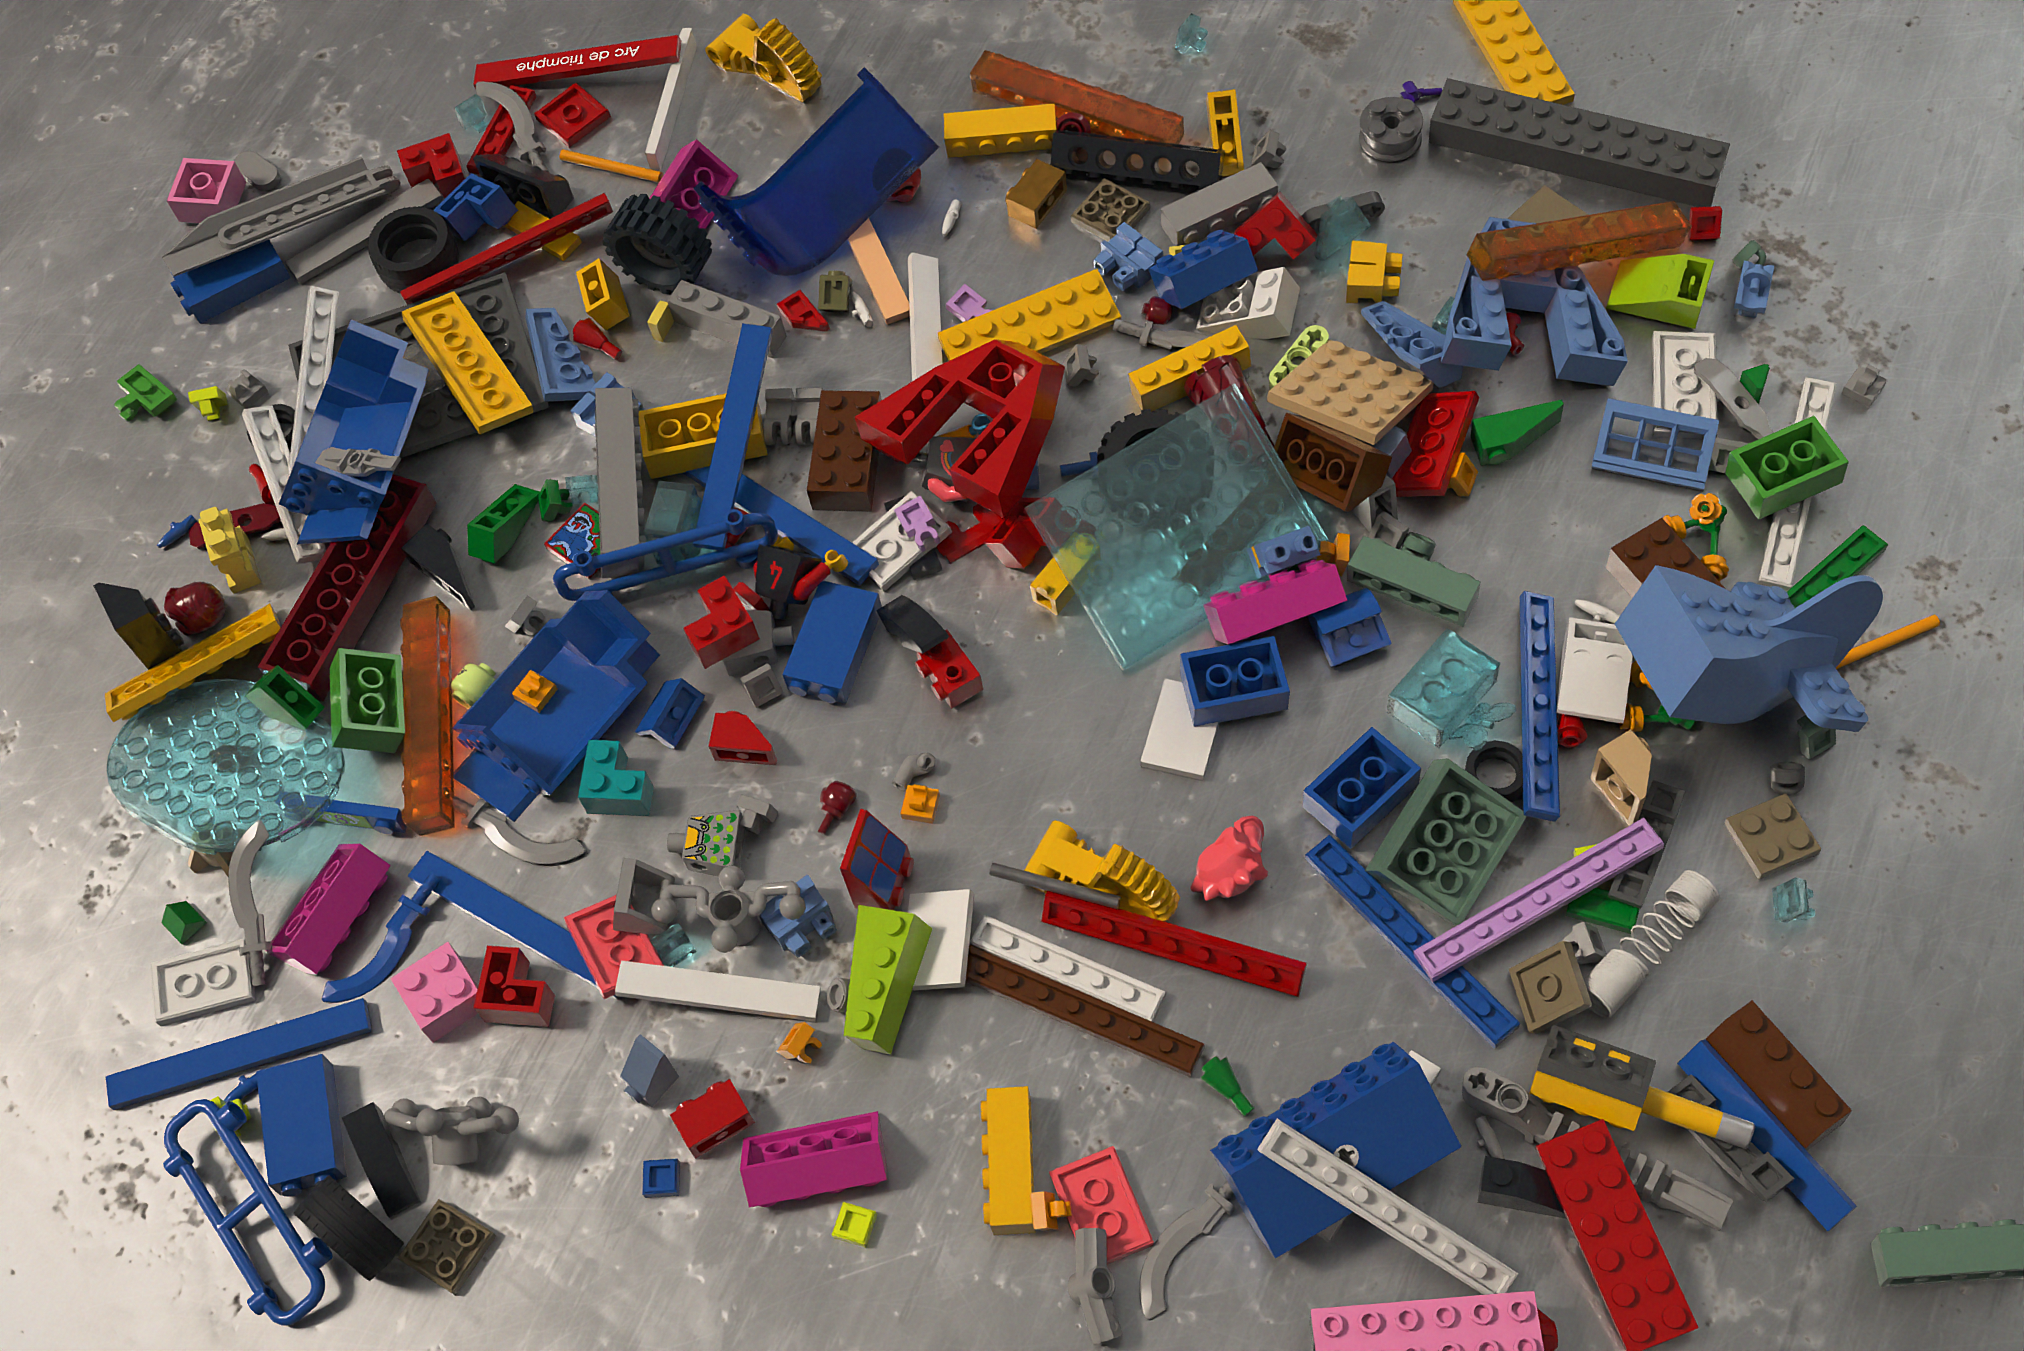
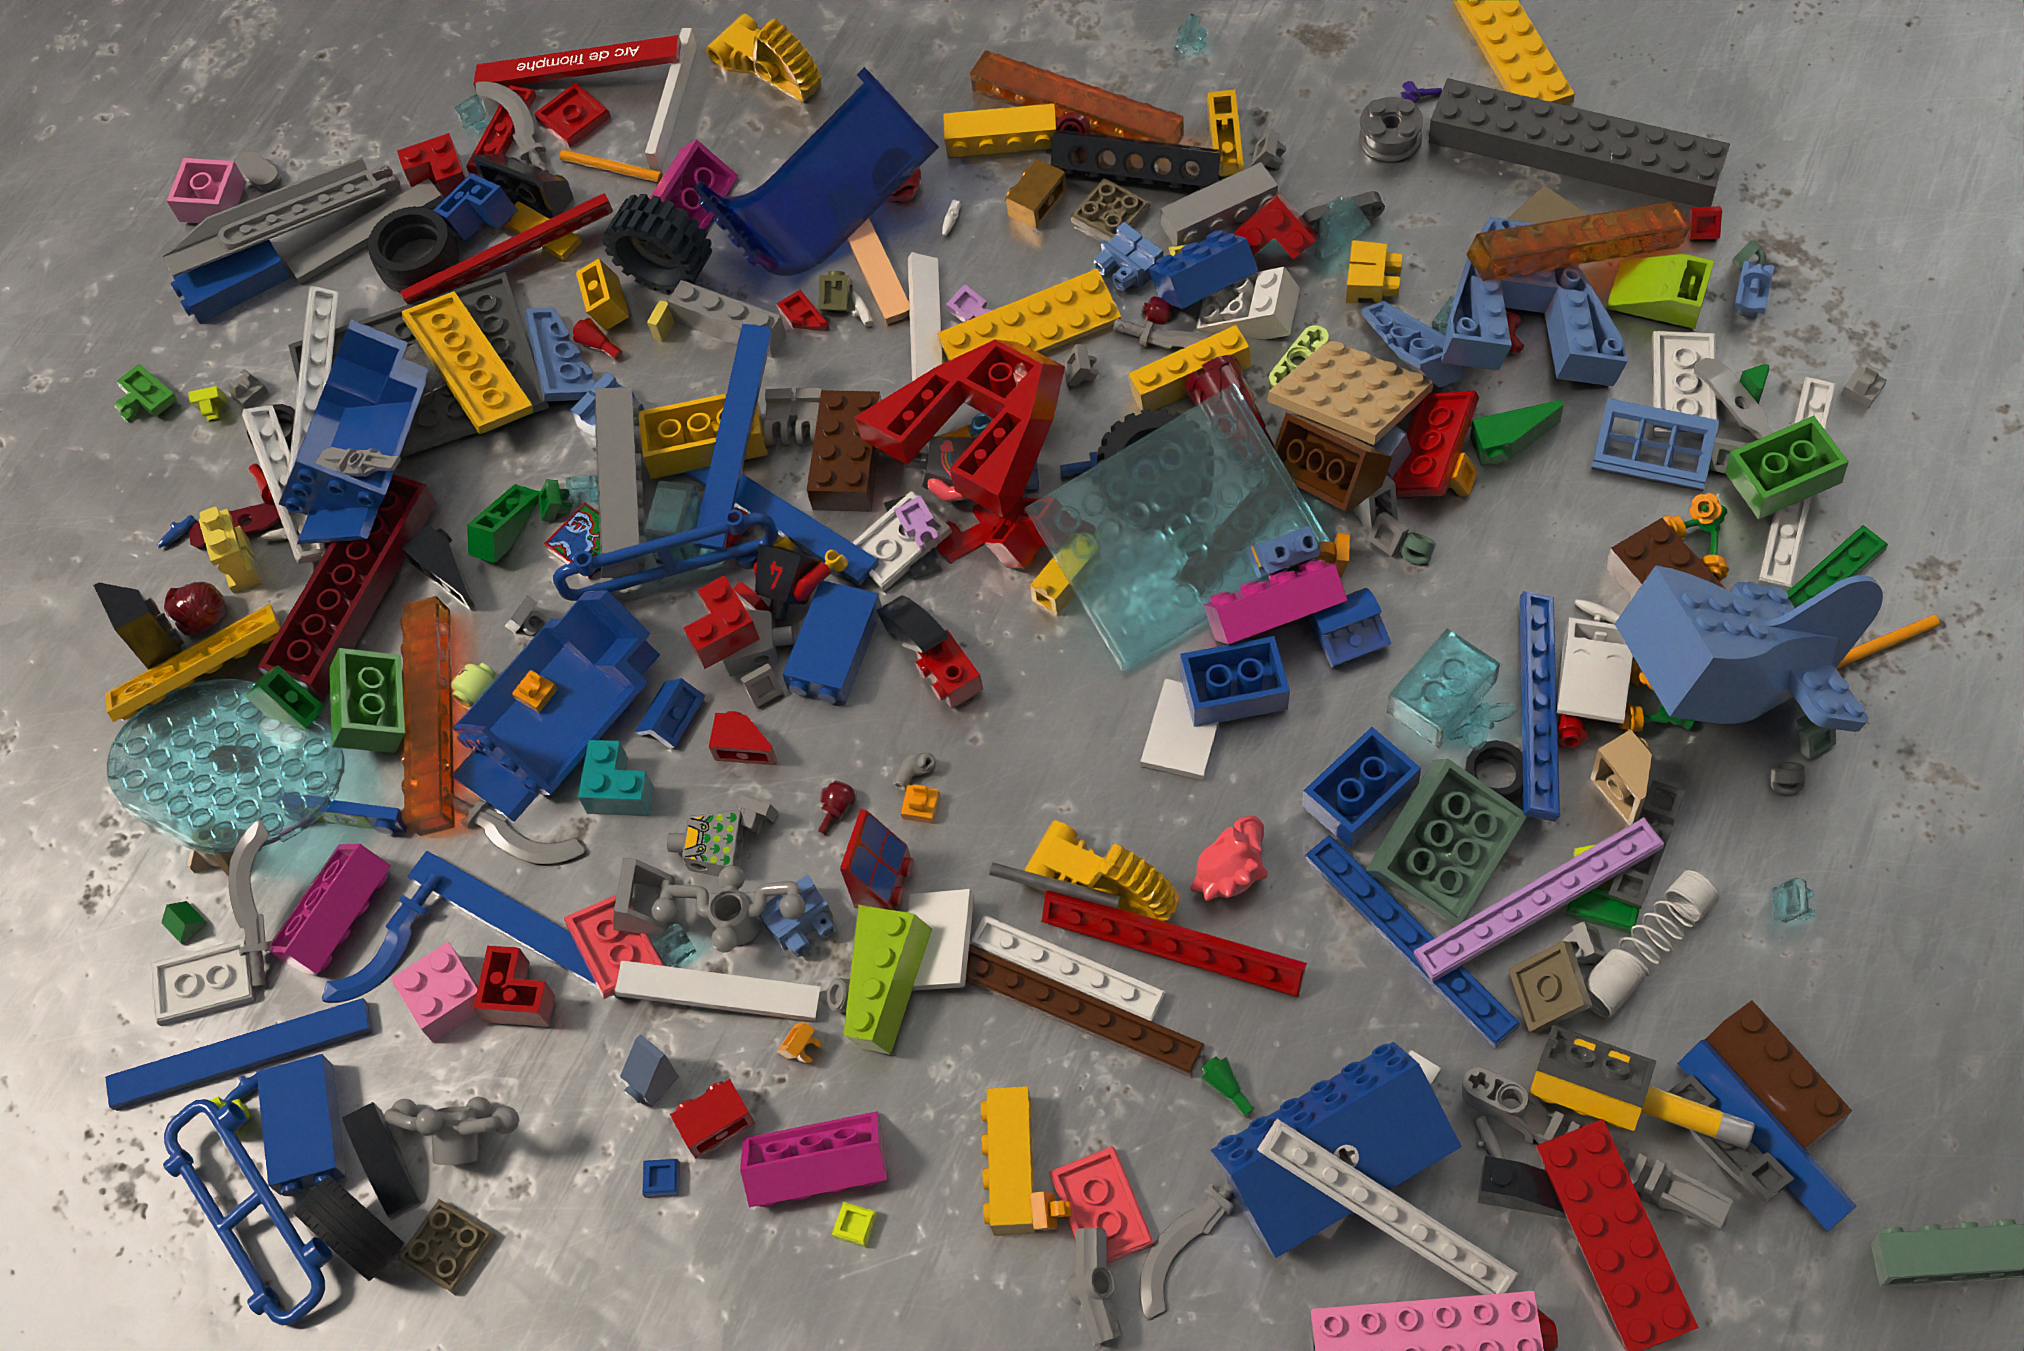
sand green brick [1347,535,1481,627] -> none
dark tan plate [1724,793,1821,879] -> none

